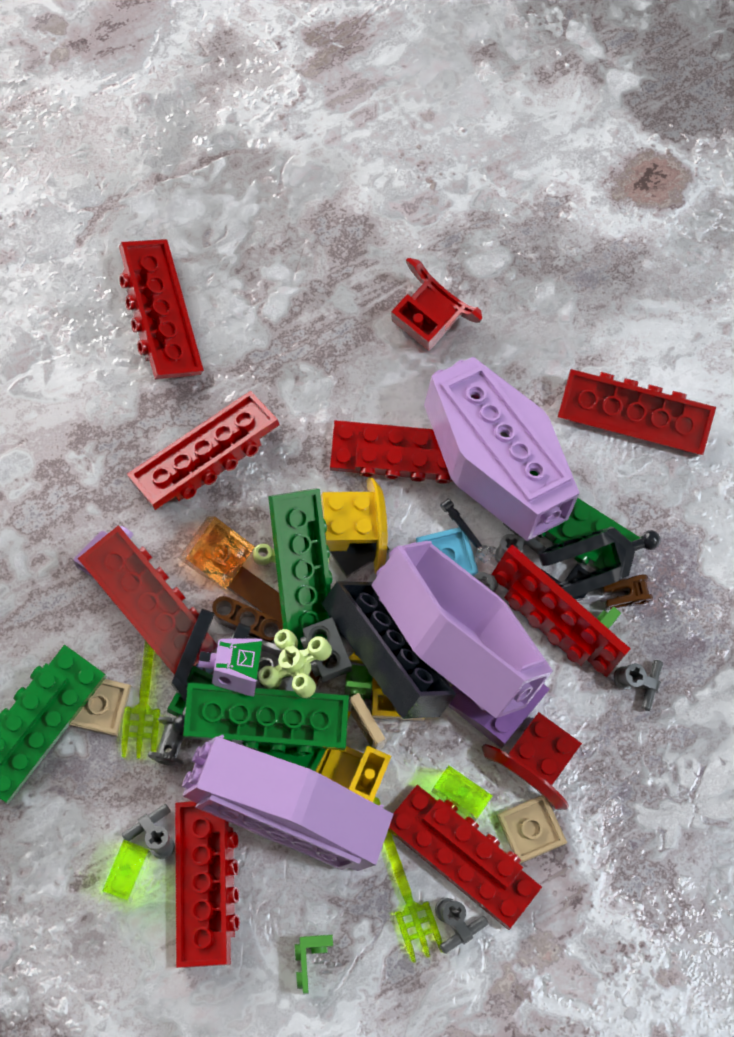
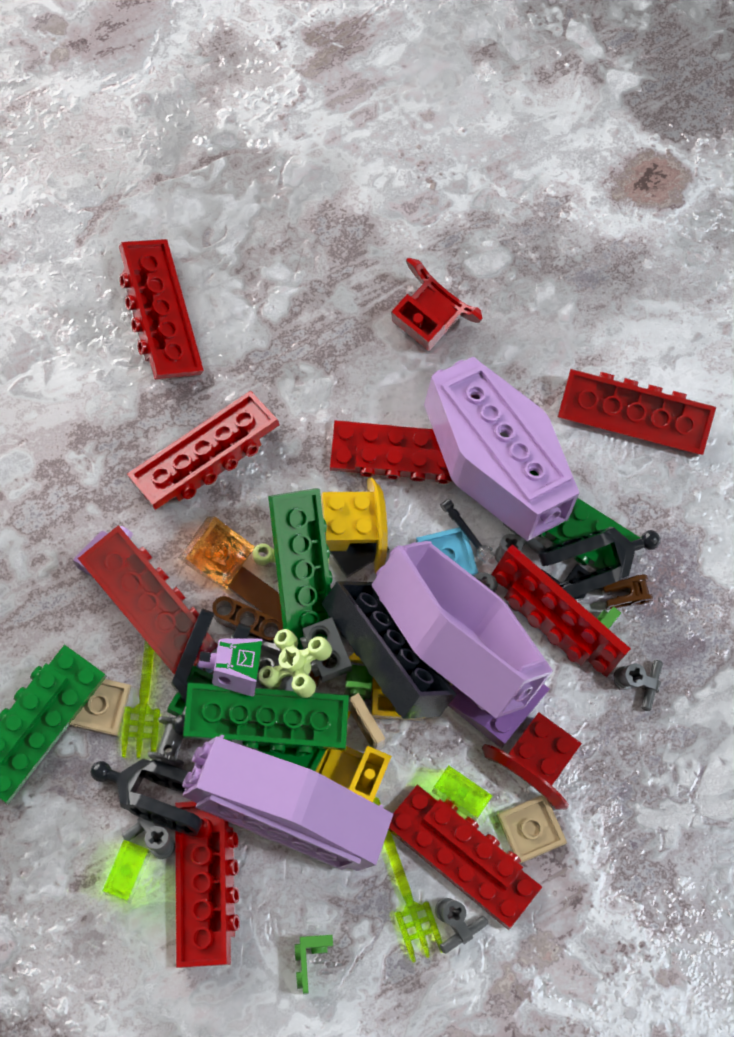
none -> black piece [90,758,203,836]

